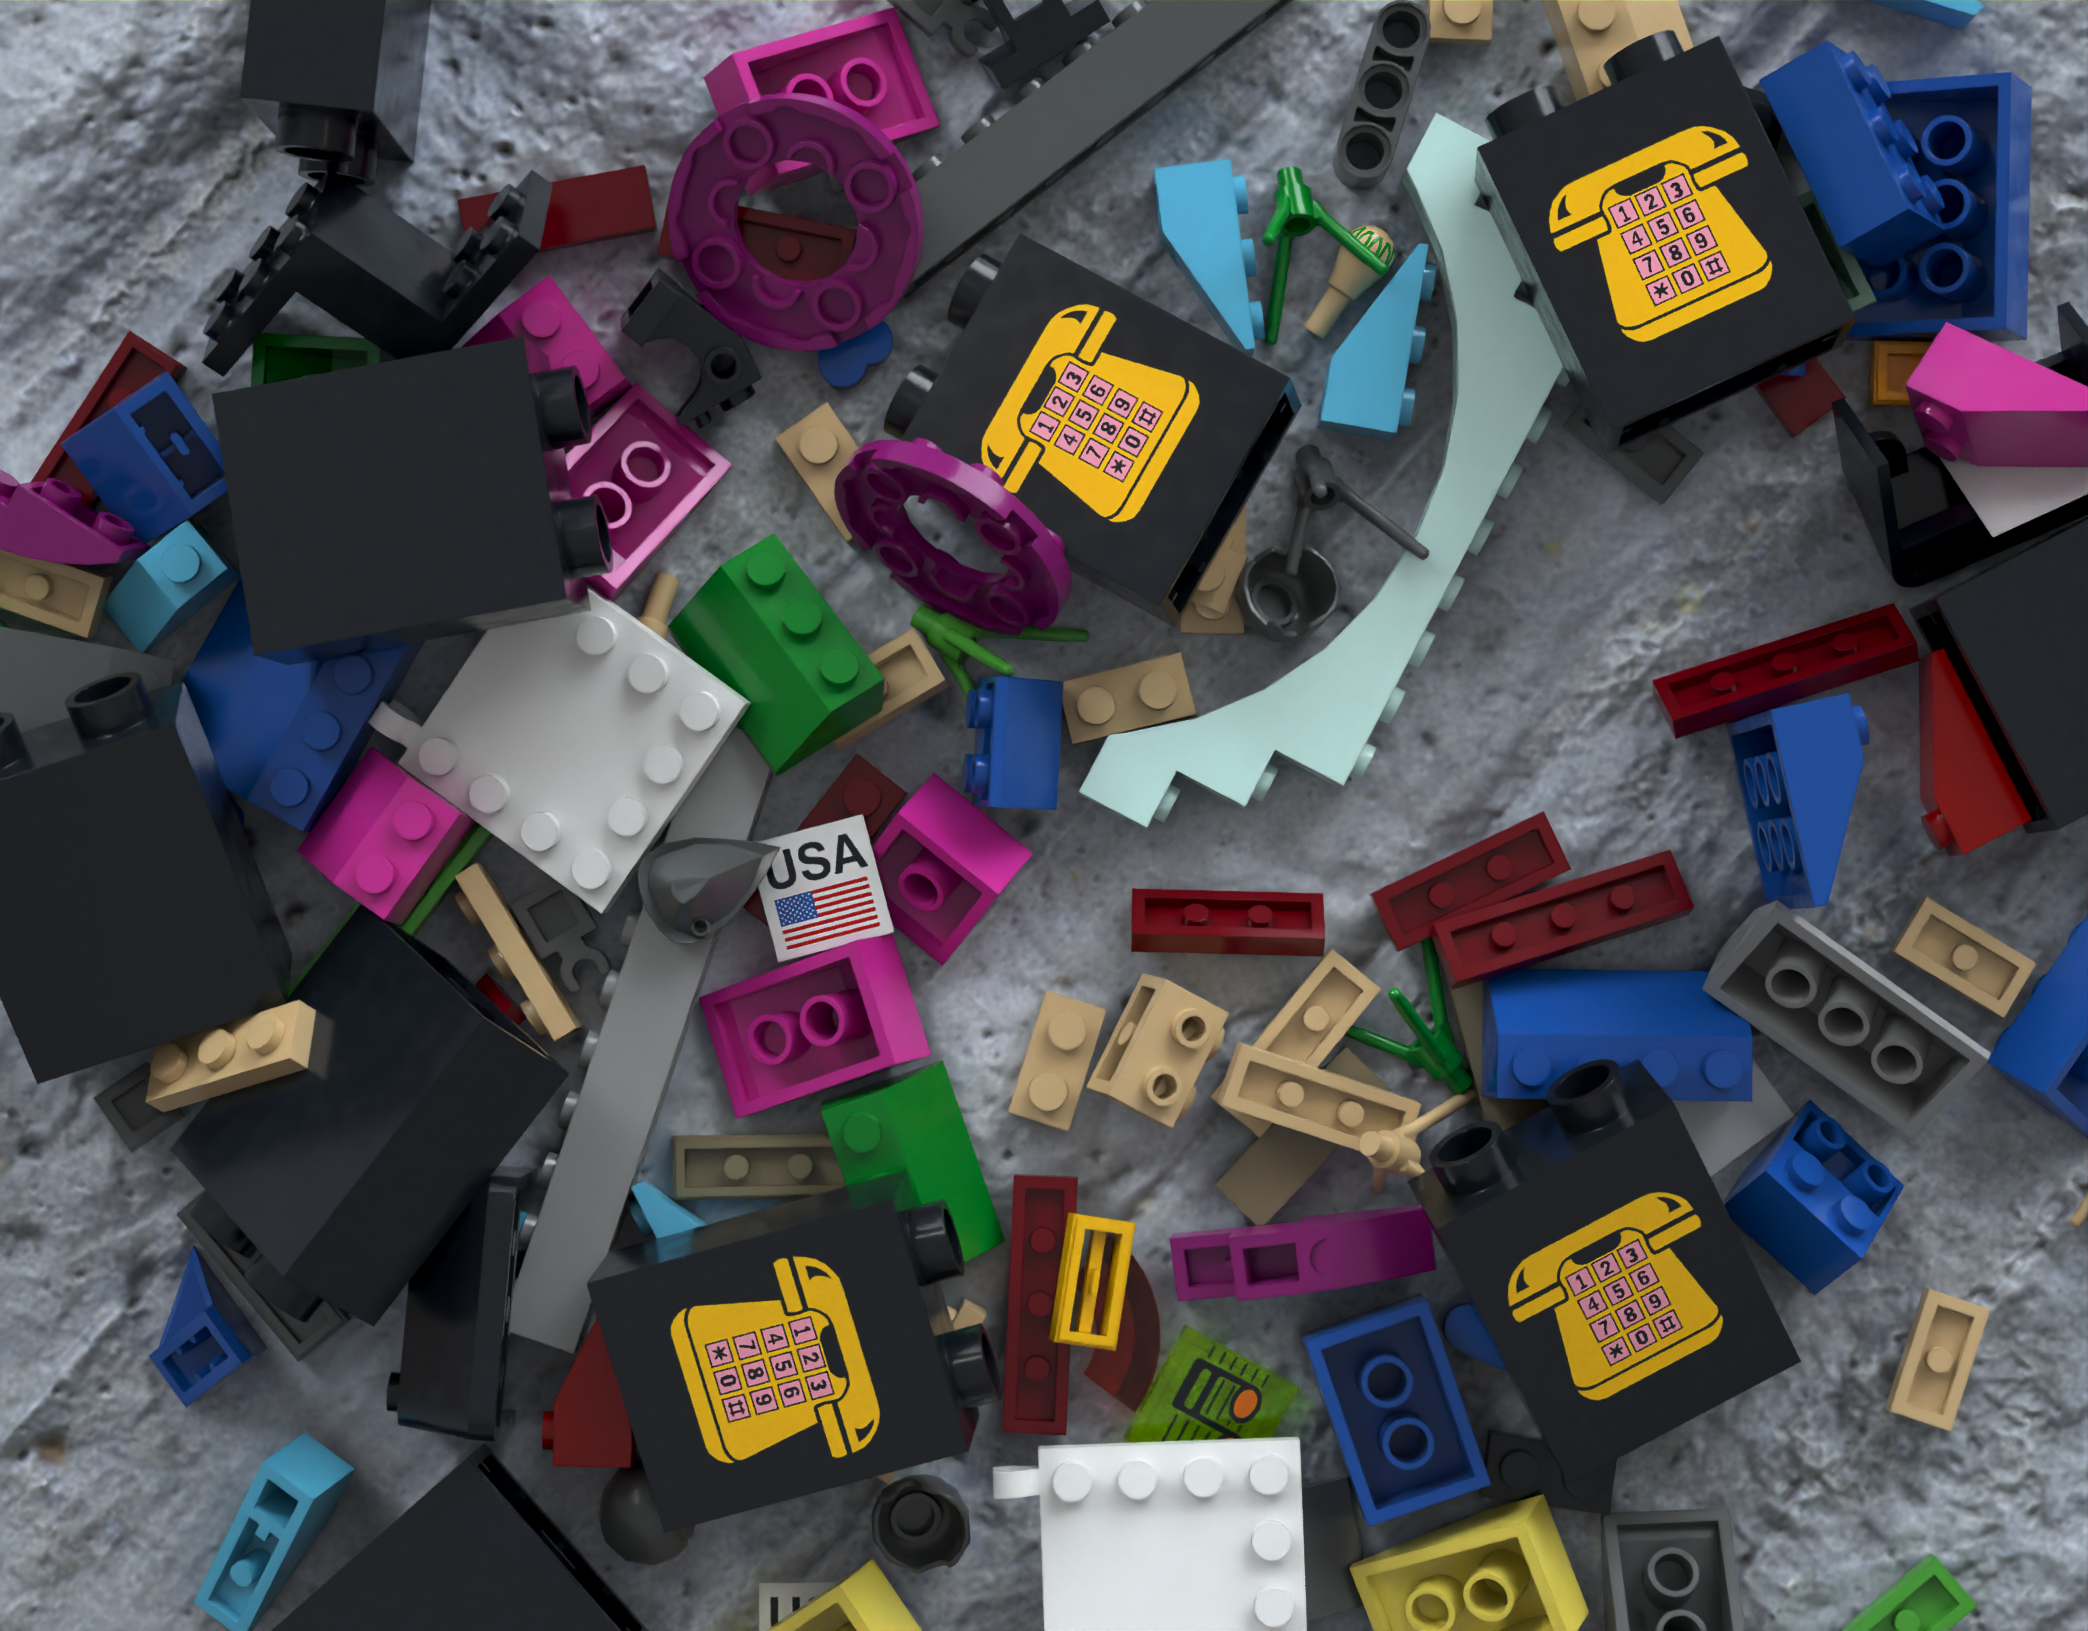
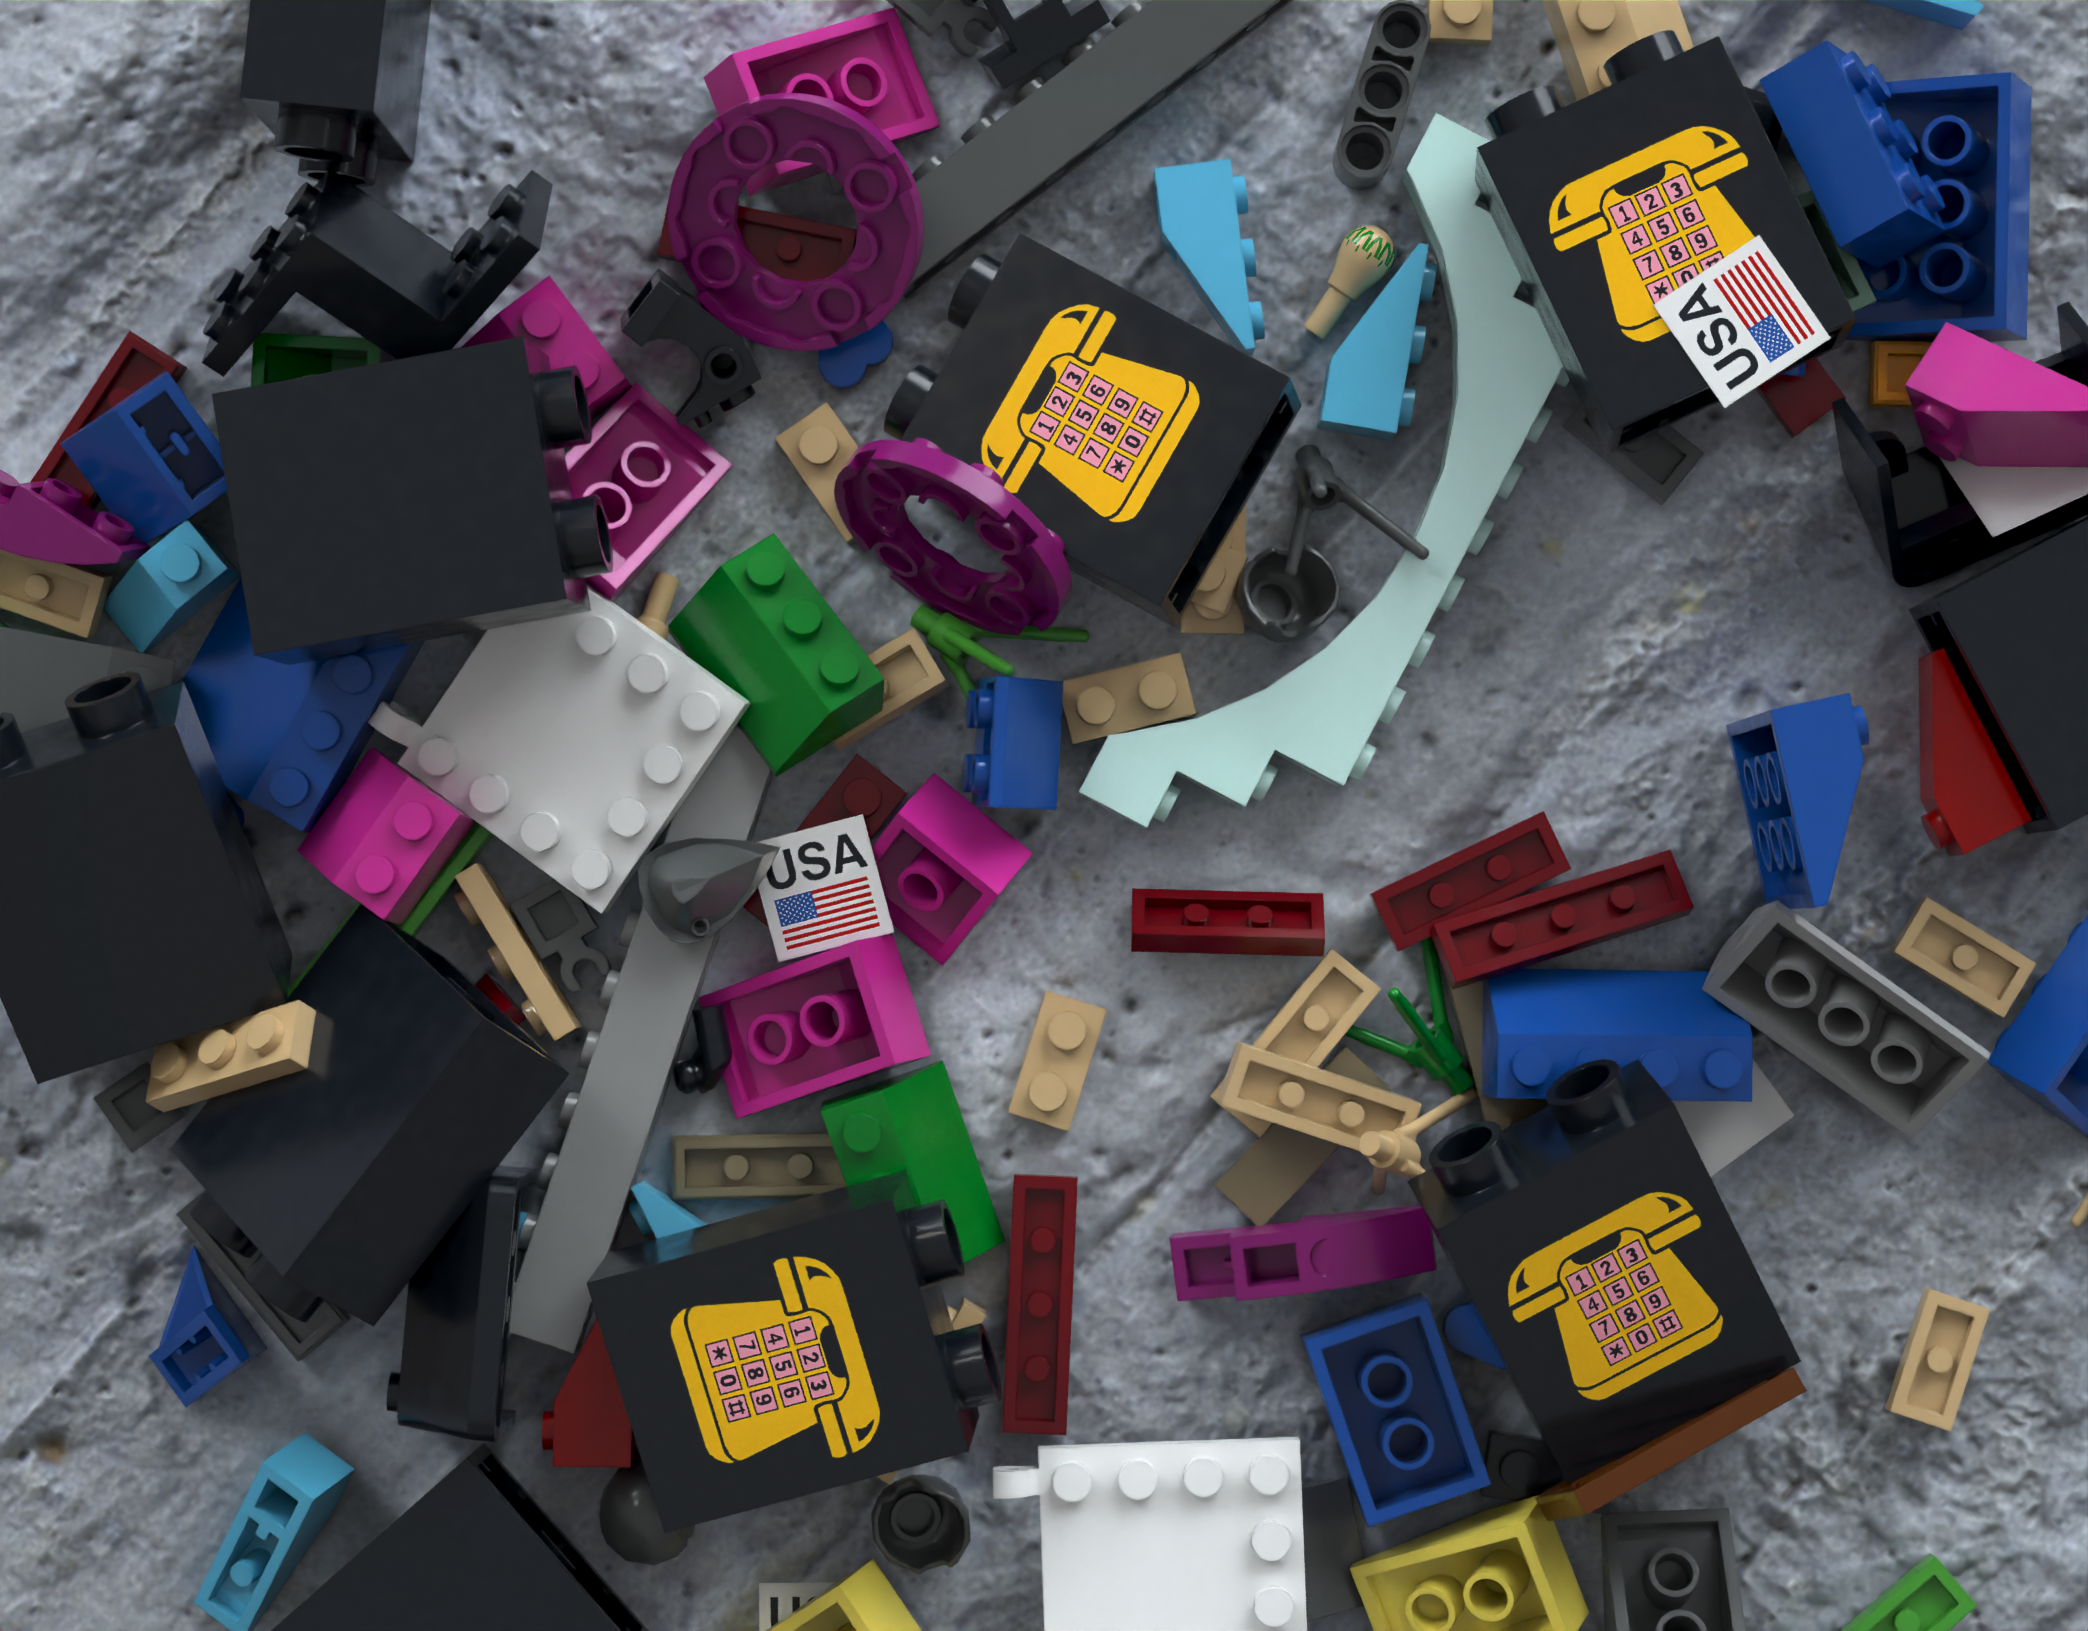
dark red tile [458,165,658,253] -> none
yellow tile [1049,1212,1136,1351] -> none
clear red tile [1076,1232,1160,1412] -> none
tan brick [1086,973,1229,1128] -> none
clear neon green tile [1124,1324,1299,1443] -> none
green plant [1262,166,1389,345] -> none
dark red plate [1652,603,1919,739] -> none
blue slope [1723,1100,1904,1295] -> none
none -> black arm [673,1004,732,1094]
none -> reddish brown hinge [1535,1367,1807,1521]
none -> sticker [1653,235,1831,408]

